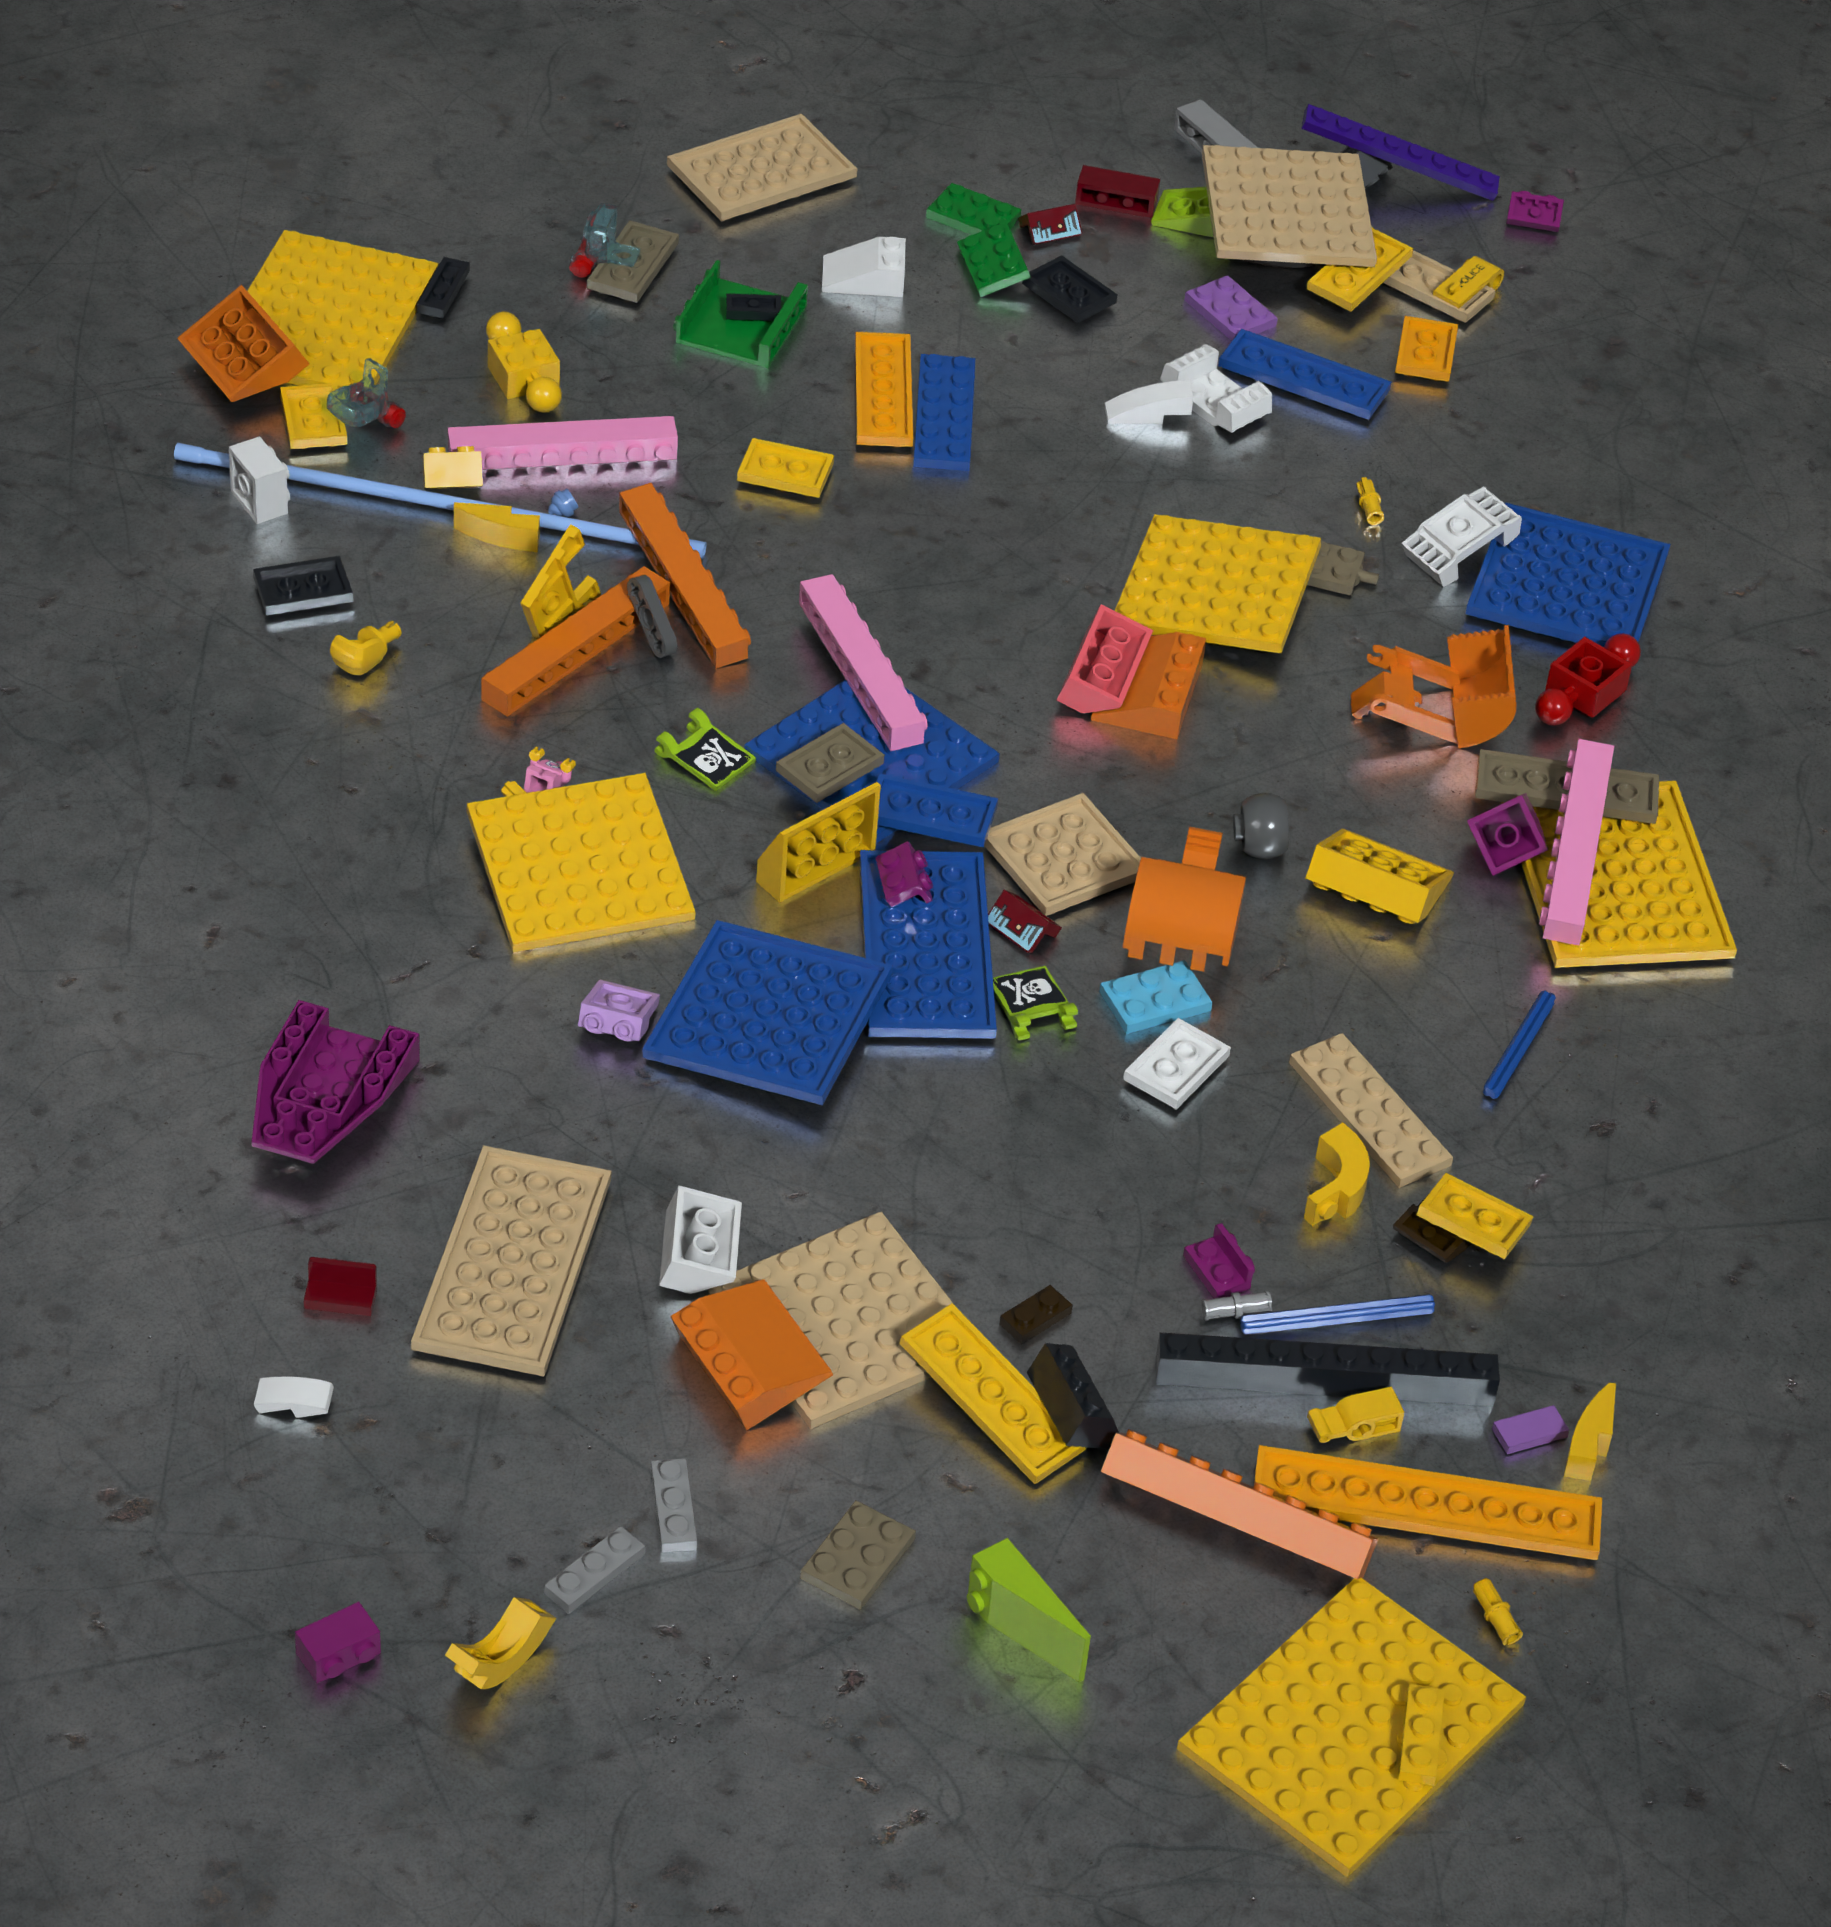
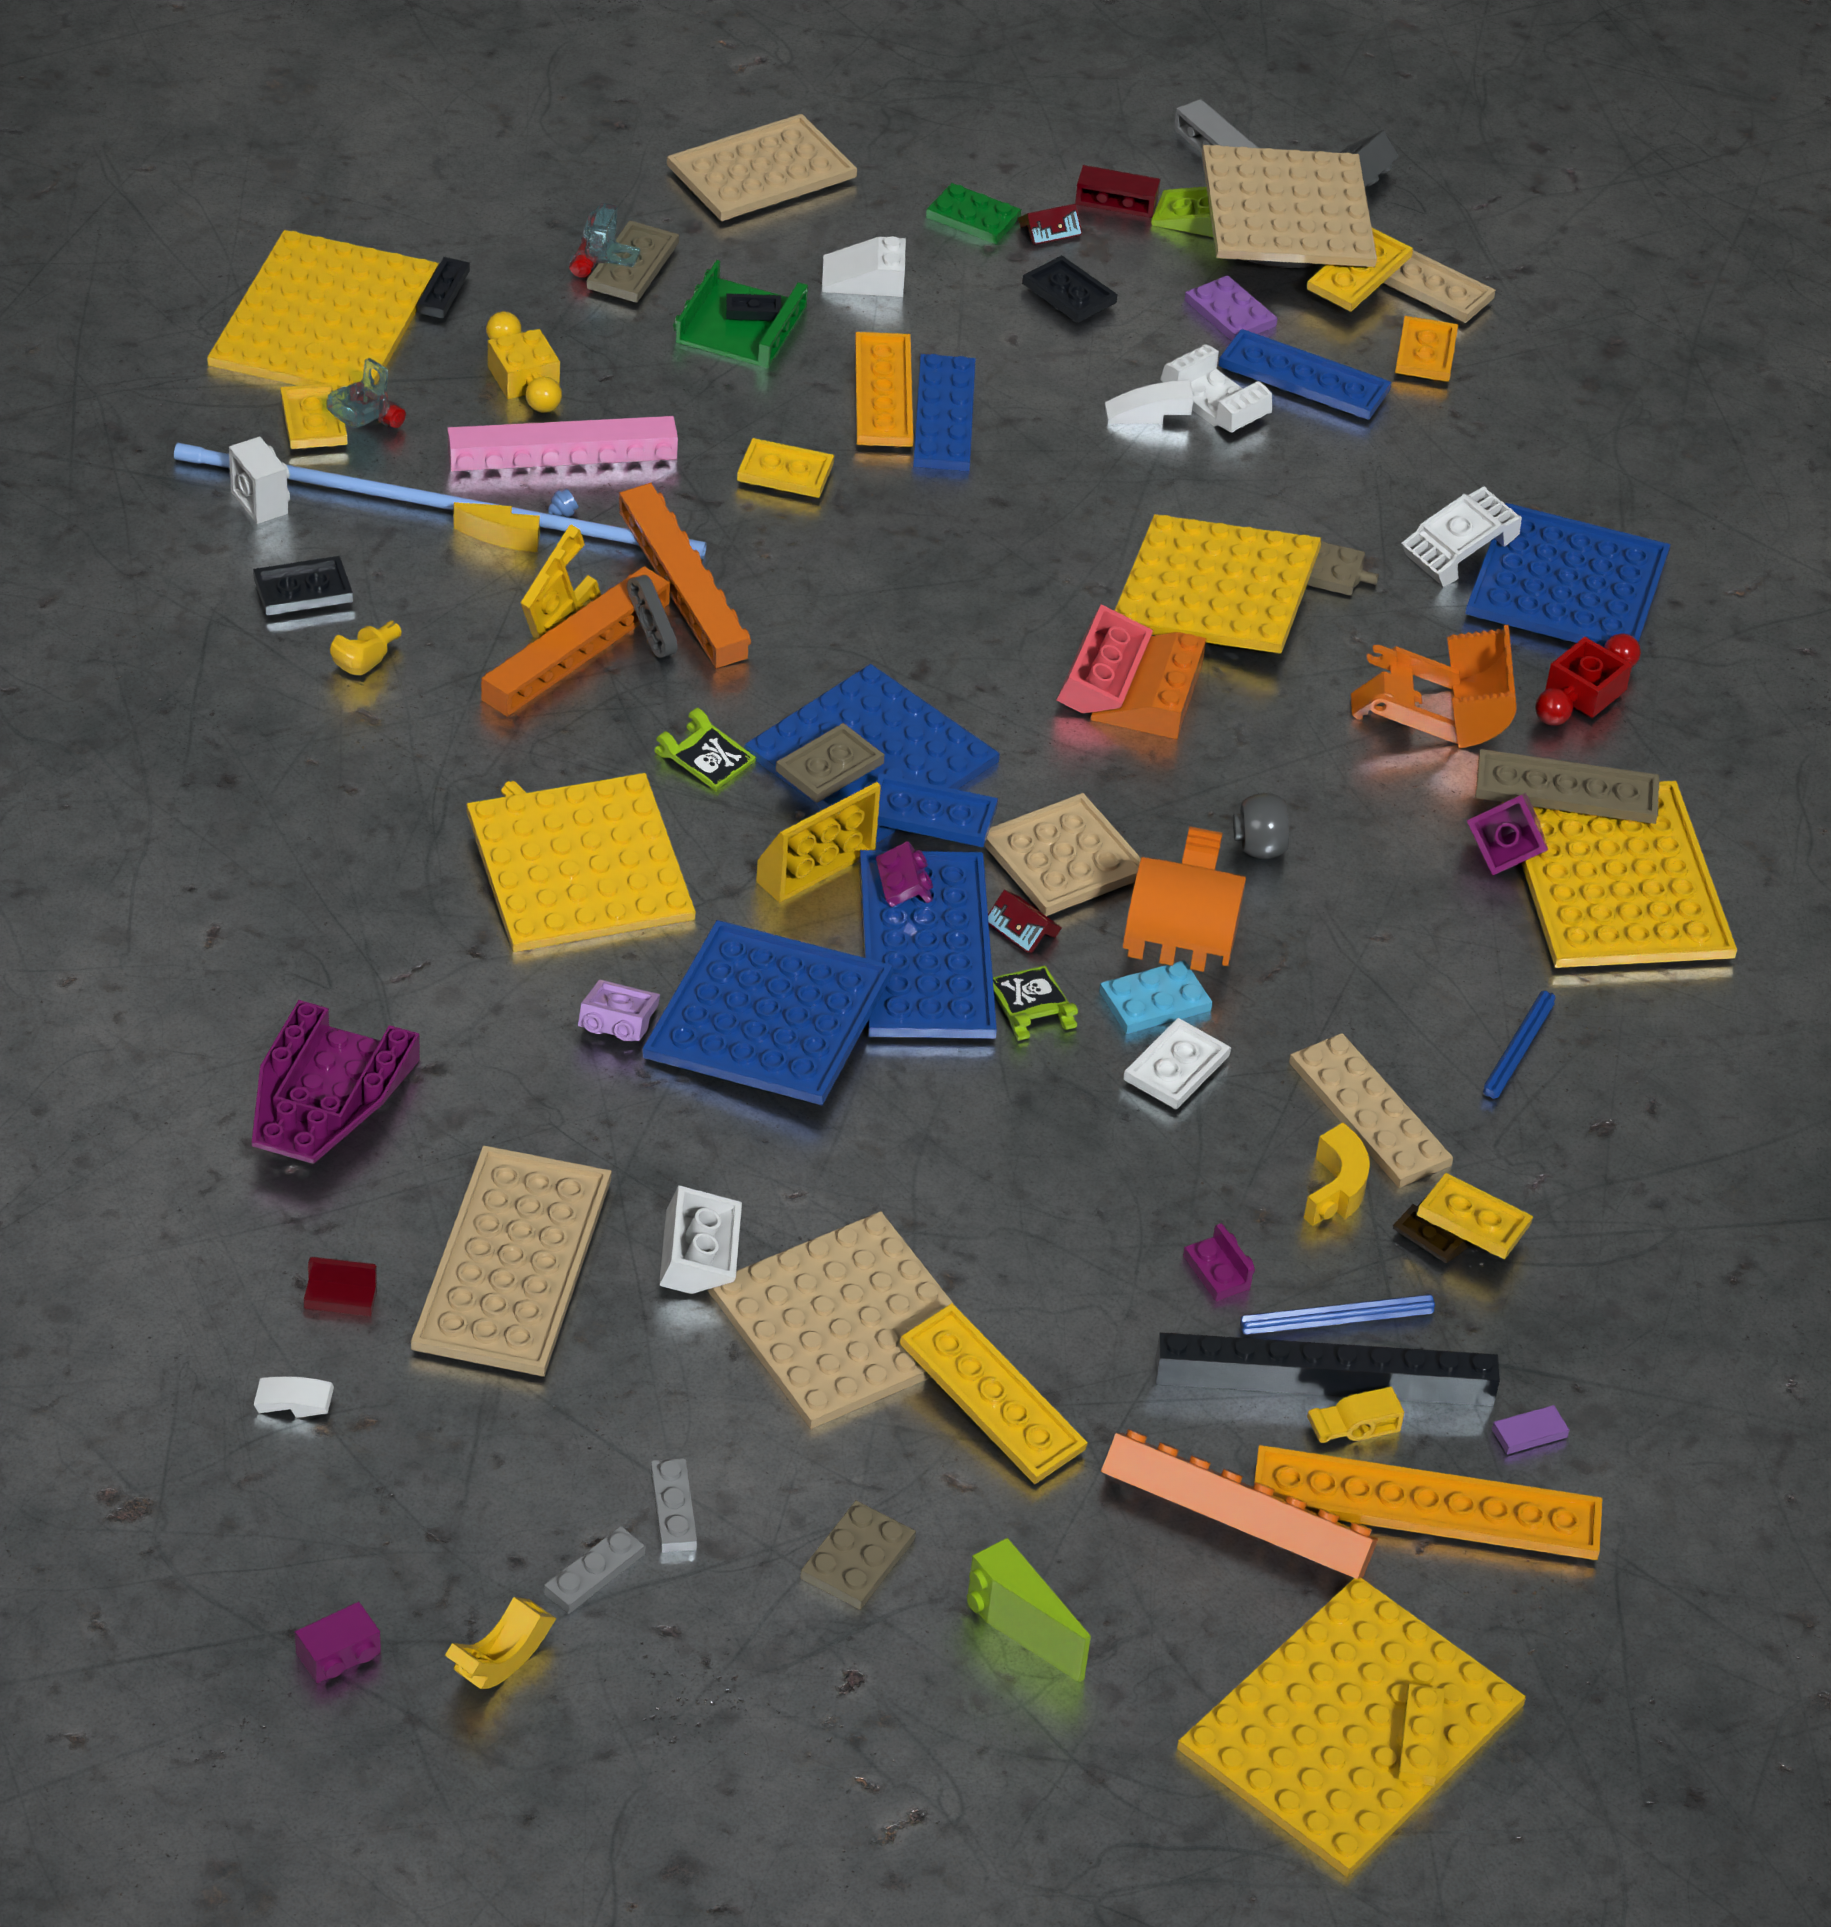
orange slope [177,284,309,402] -> none
yellow brick [422,446,483,489] -> none
bright pink piece [524,746,576,793] -> none
orange slope [670,1279,833,1431] -> none
bright pink brick [799,574,928,751] -> none
green plate [957,222,1031,298] -> none
dark brown plate [999,1285,1073,1345] -> none
black slope [1026,1343,1119,1449] -> none
light grey pin [1202,1291,1272,1321] -> none
dark purple plate [1301,104,1500,201] -> none
yellow slope [1305,828,1454,924] -> none
yellow axle [1356,477,1384,525] -> none
yellow door [1433,256,1504,308] -> none
yellow axle [1473,1578,1523,1646] -> none
magenta bracket [1506,191,1564,232] -> none
bright pink brick [1539,739,1614,946] -> none
yellow slope [1564,1382,1616,1481] -> none

